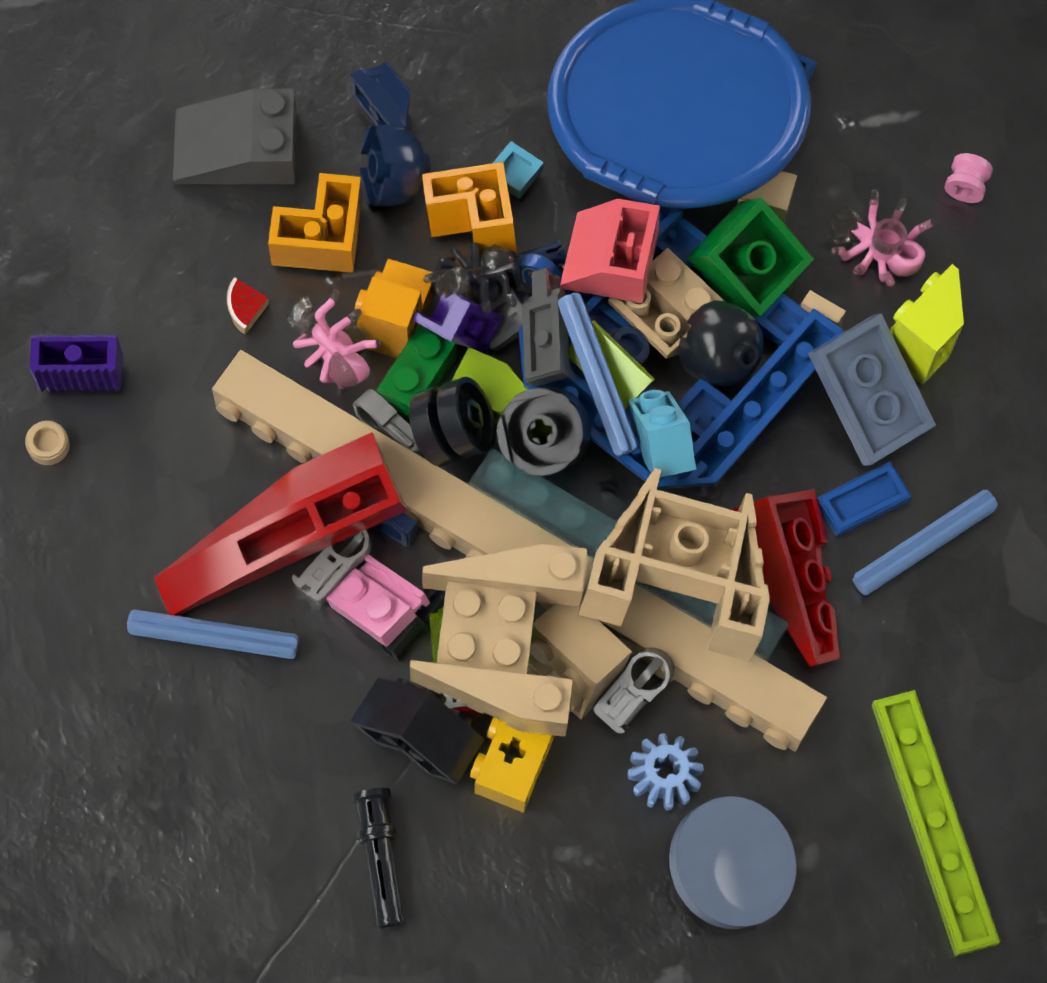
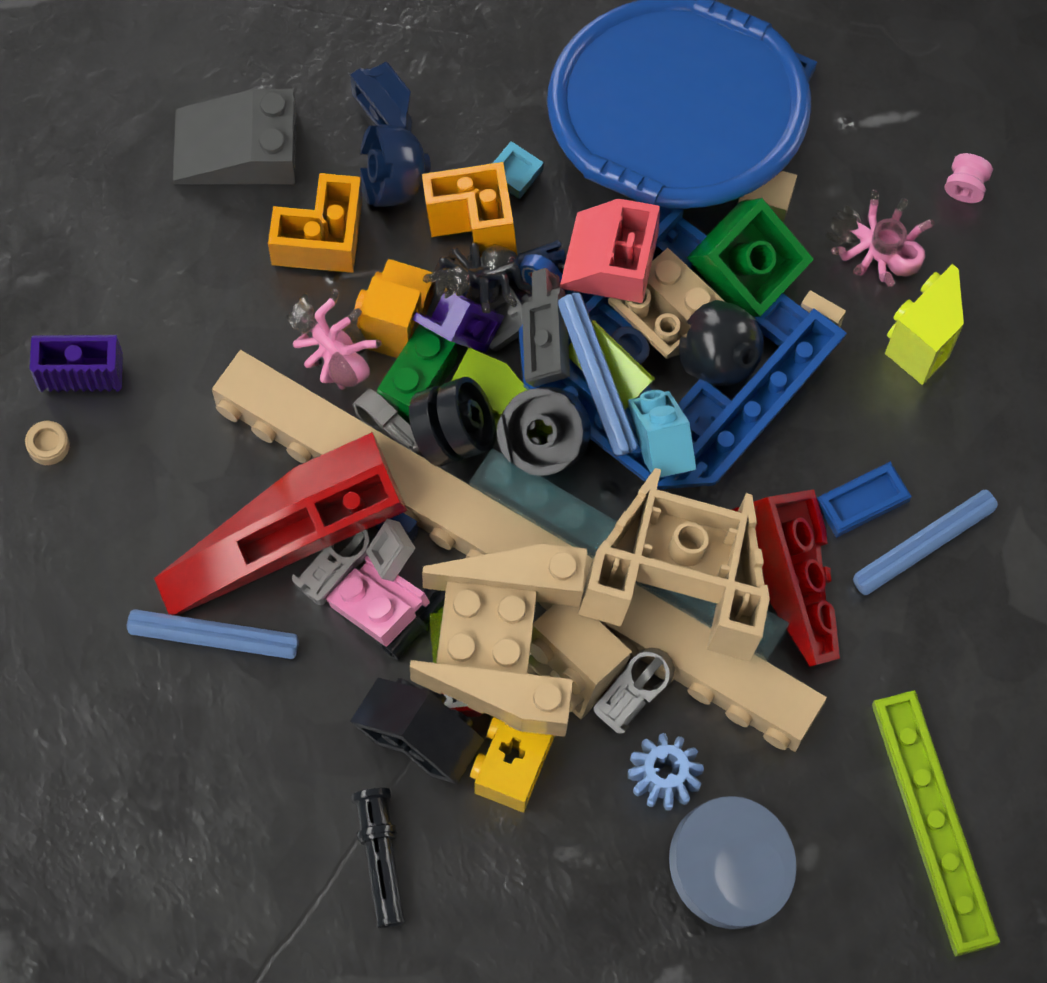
red tile [227,277,269,335] -> none
sand blue plate [808,313,936,466] -> none
none -> light grey tile [366,519,415,581]

